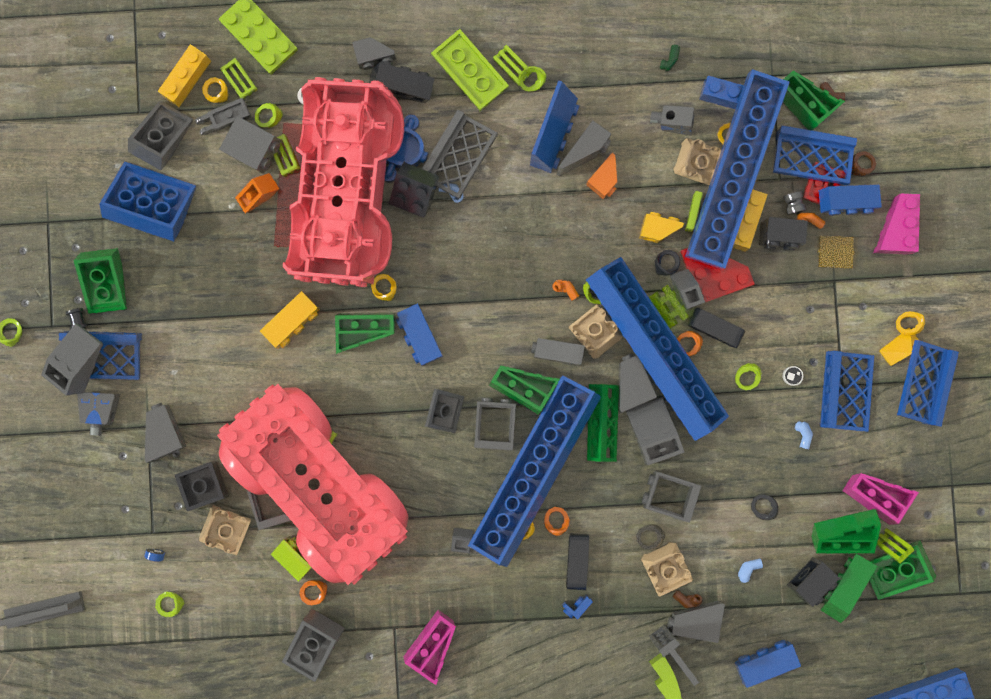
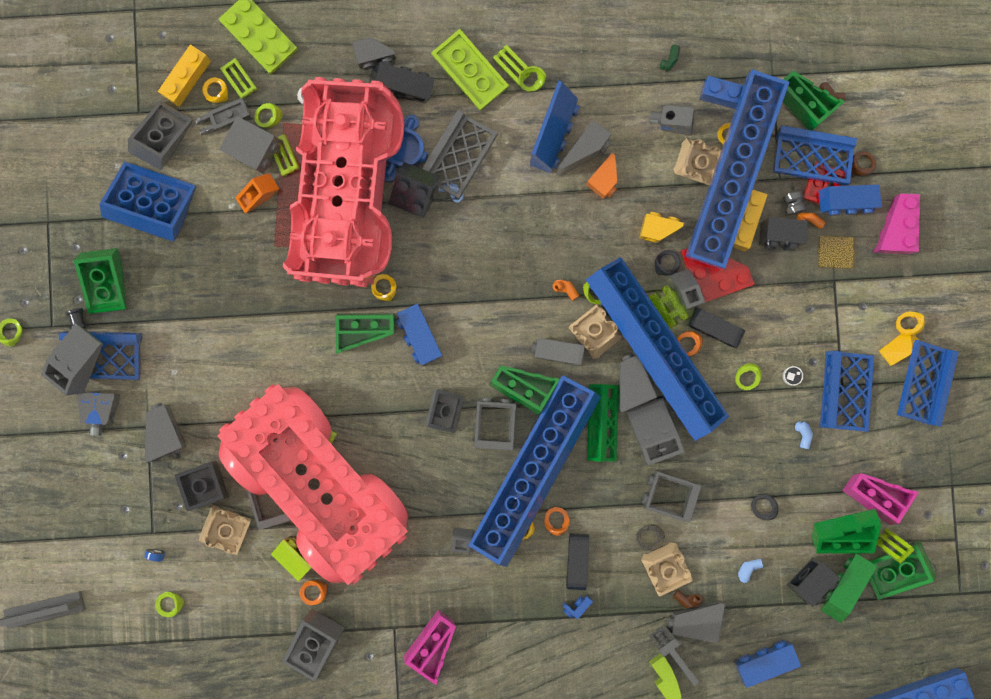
yellow brick [260,291,320,349] -> none
lime tile [685,191,703,232] -> none

